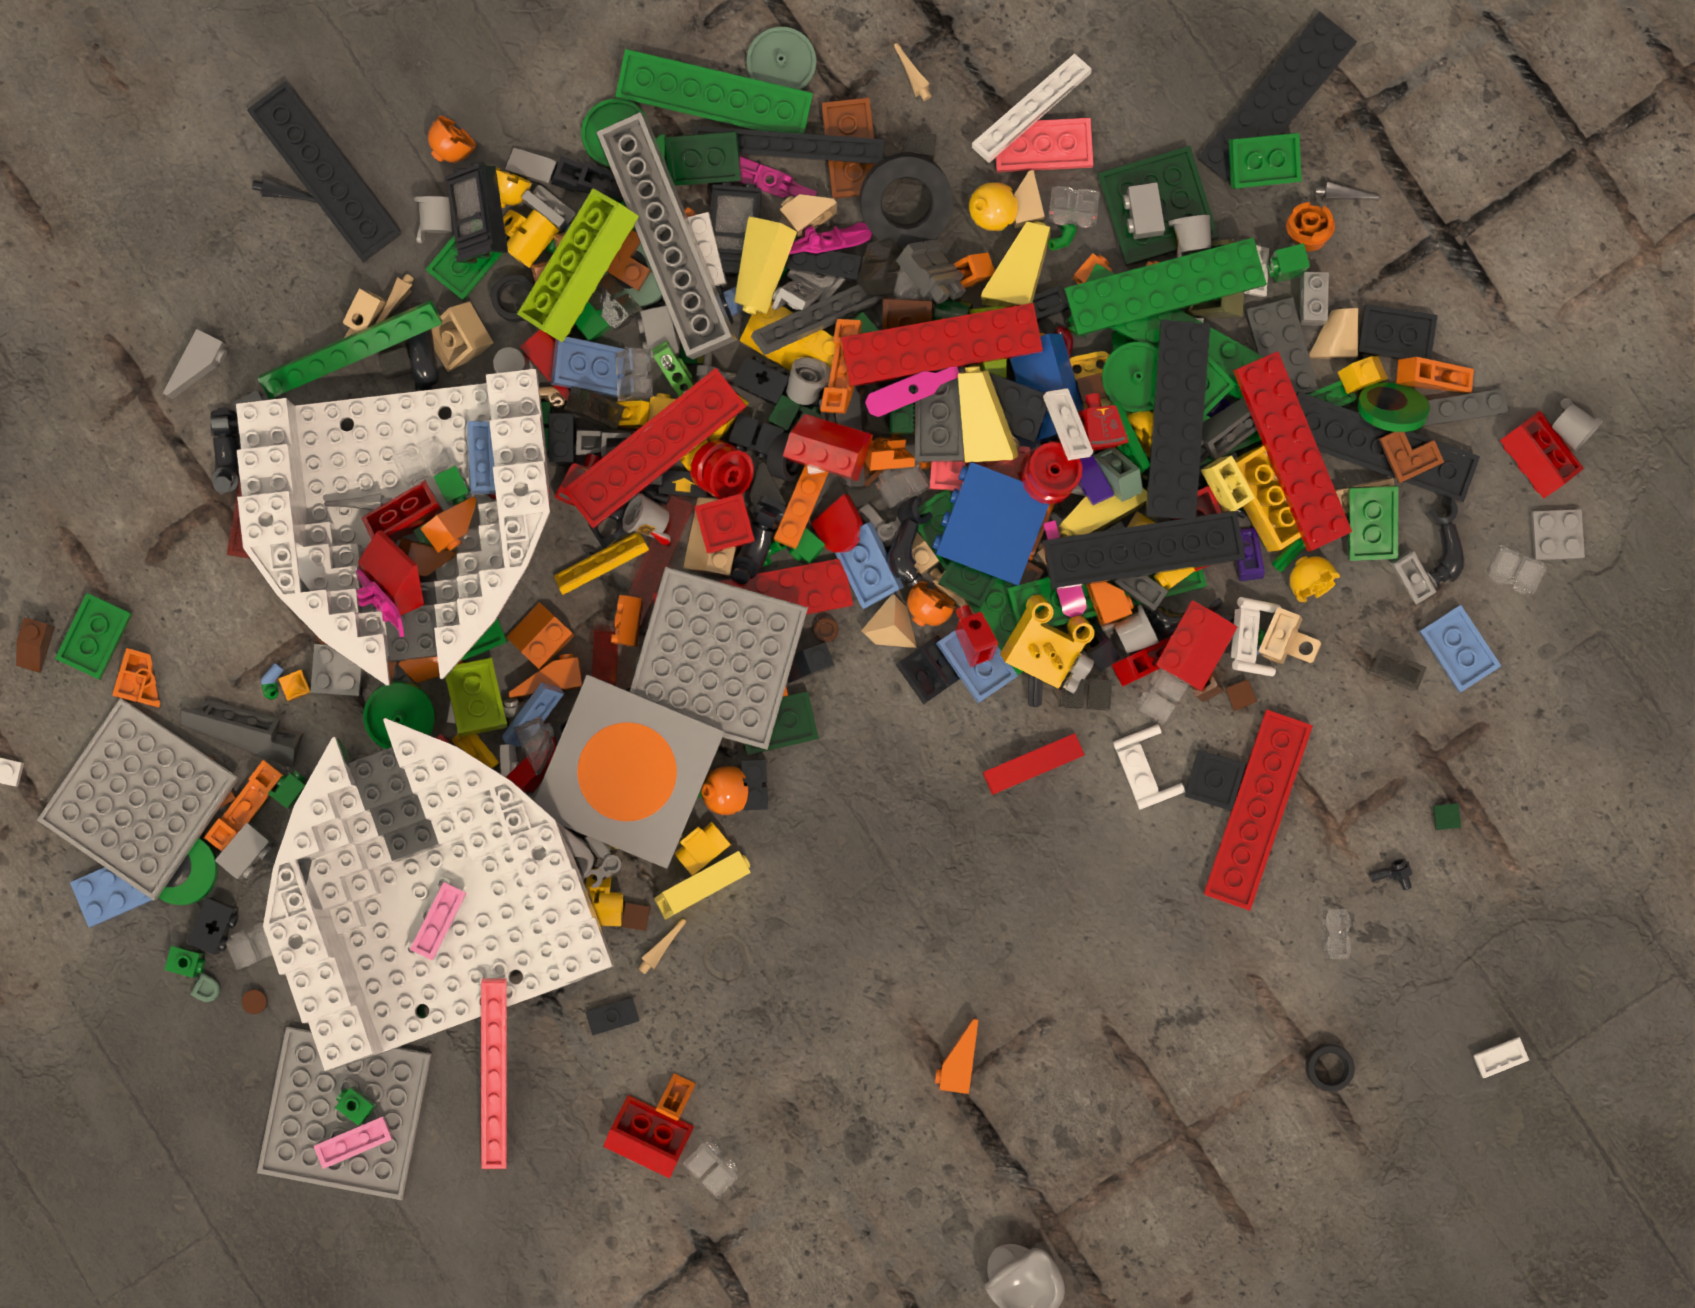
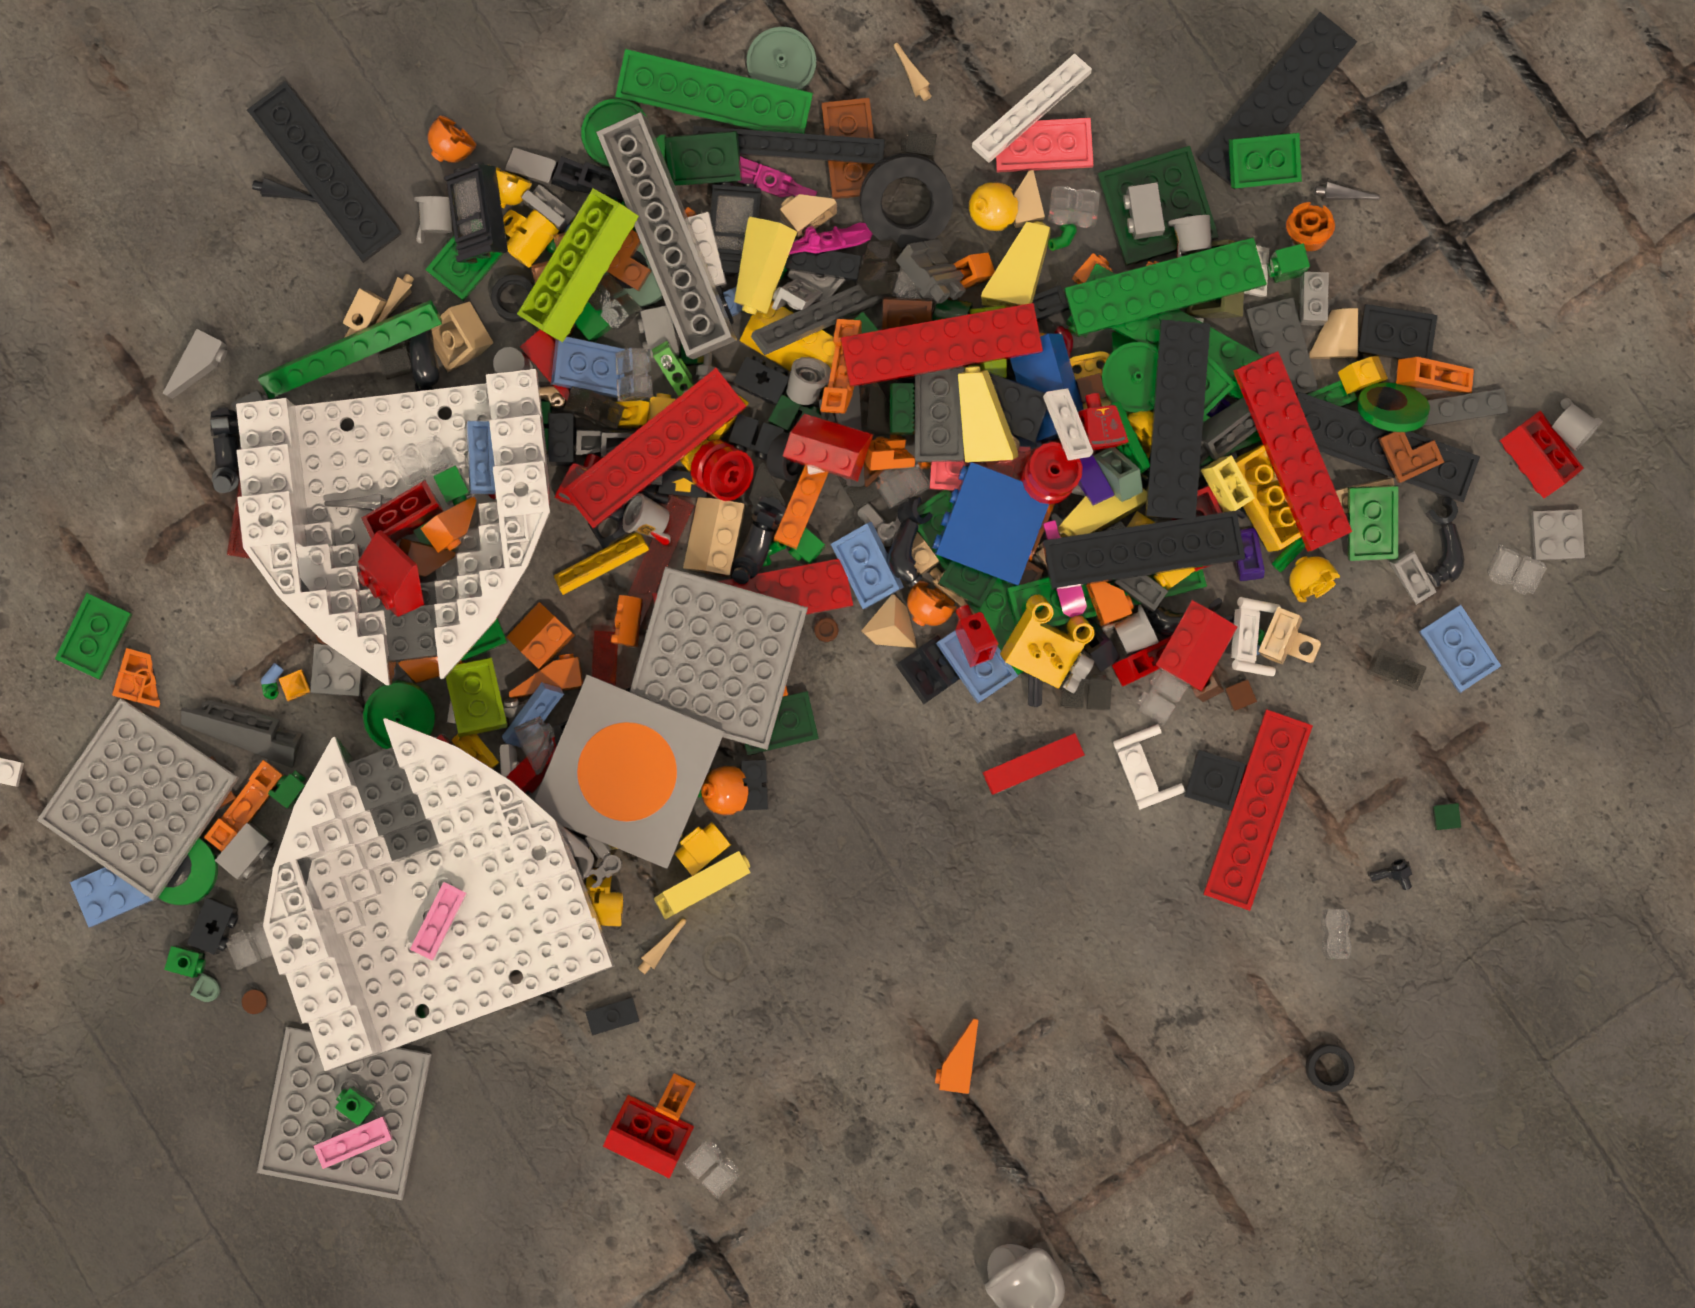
reddish brown slope [16,617,55,673] -> none
dark pink piece [356,569,404,637] -> none
coral tile [481,978,507,1169] -> none
reddish brown tile [621,902,650,931] -> none
red plate [694,493,755,554] -> none
black slope [787,642,834,683] -> none
red tile [811,494,862,553] -> none
dark pink piece [865,366,959,417] -> none
white plate [1473,1037,1529,1078] -> none

